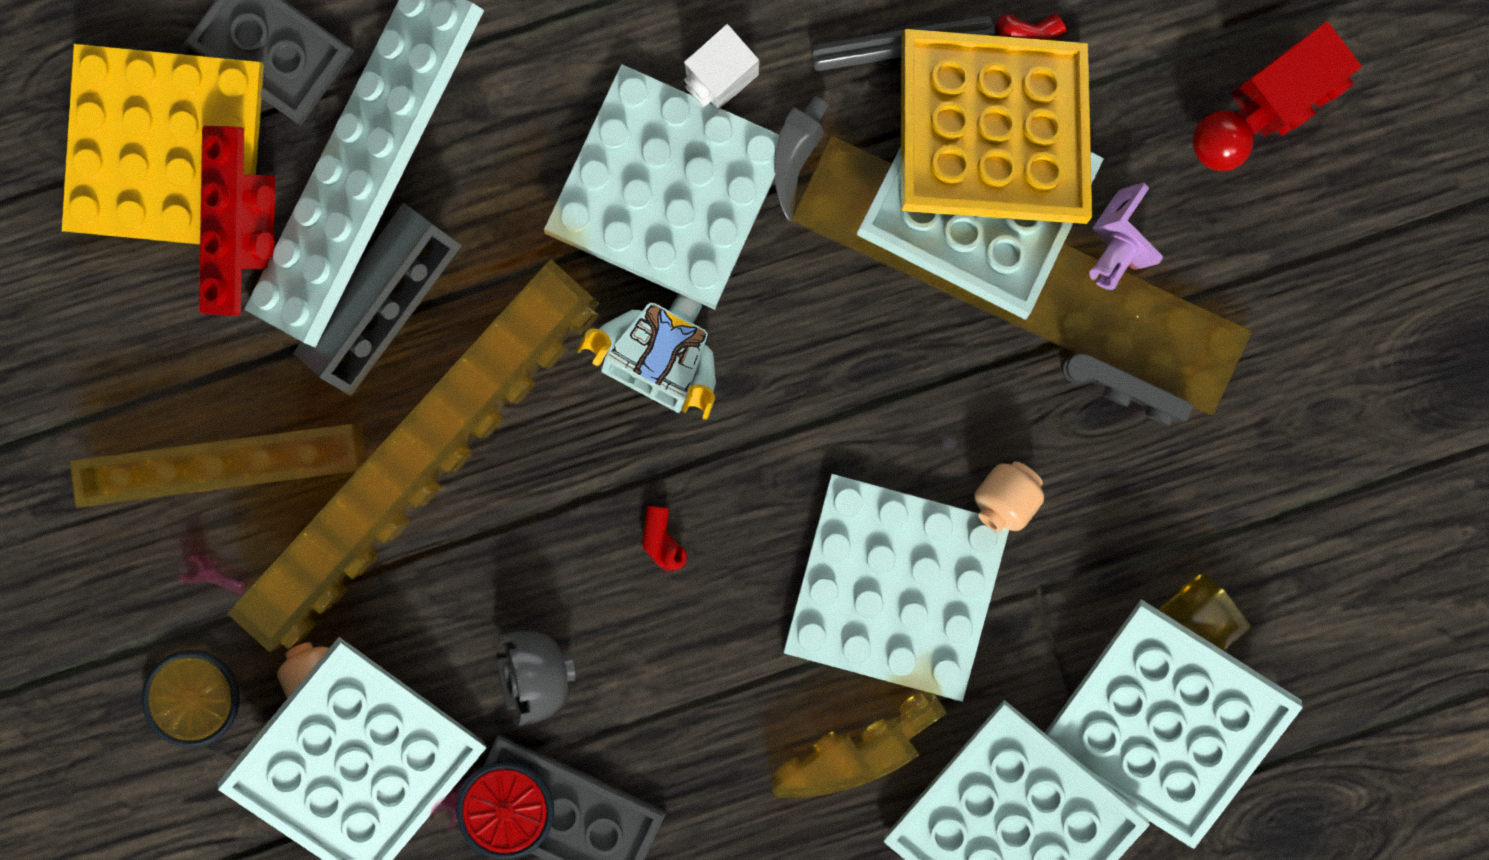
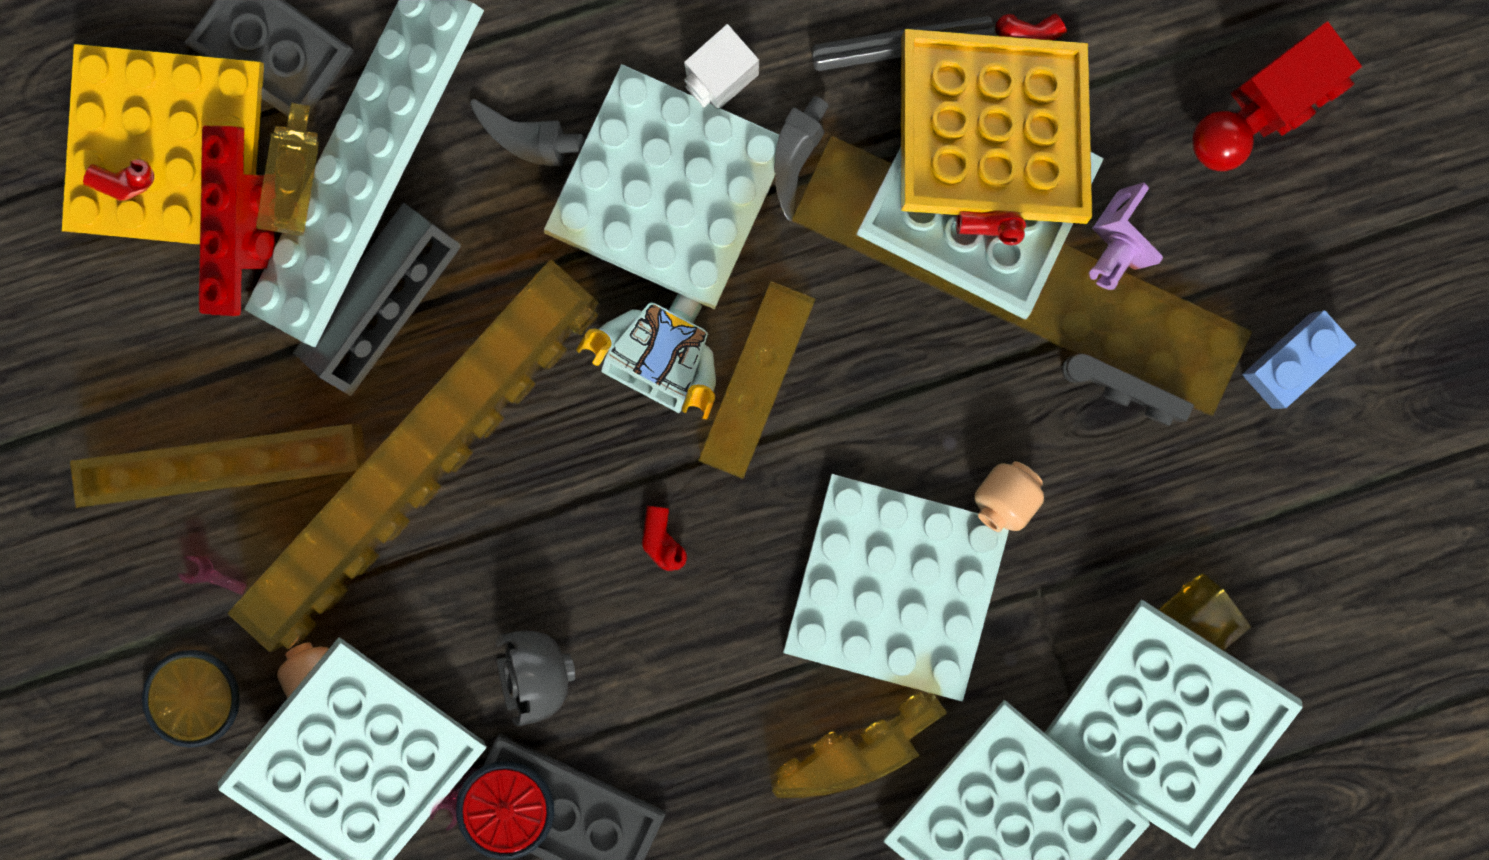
none -> red arm [83,159,155,201]
none -> clear yellow hinge [256,103,319,236]
none -> dark grey bar [470,99,585,166]
none -> clear yellow fence [698,281,815,479]
none -> red arm [955,211,1026,246]
none -> light blue brick [1242,310,1356,409]

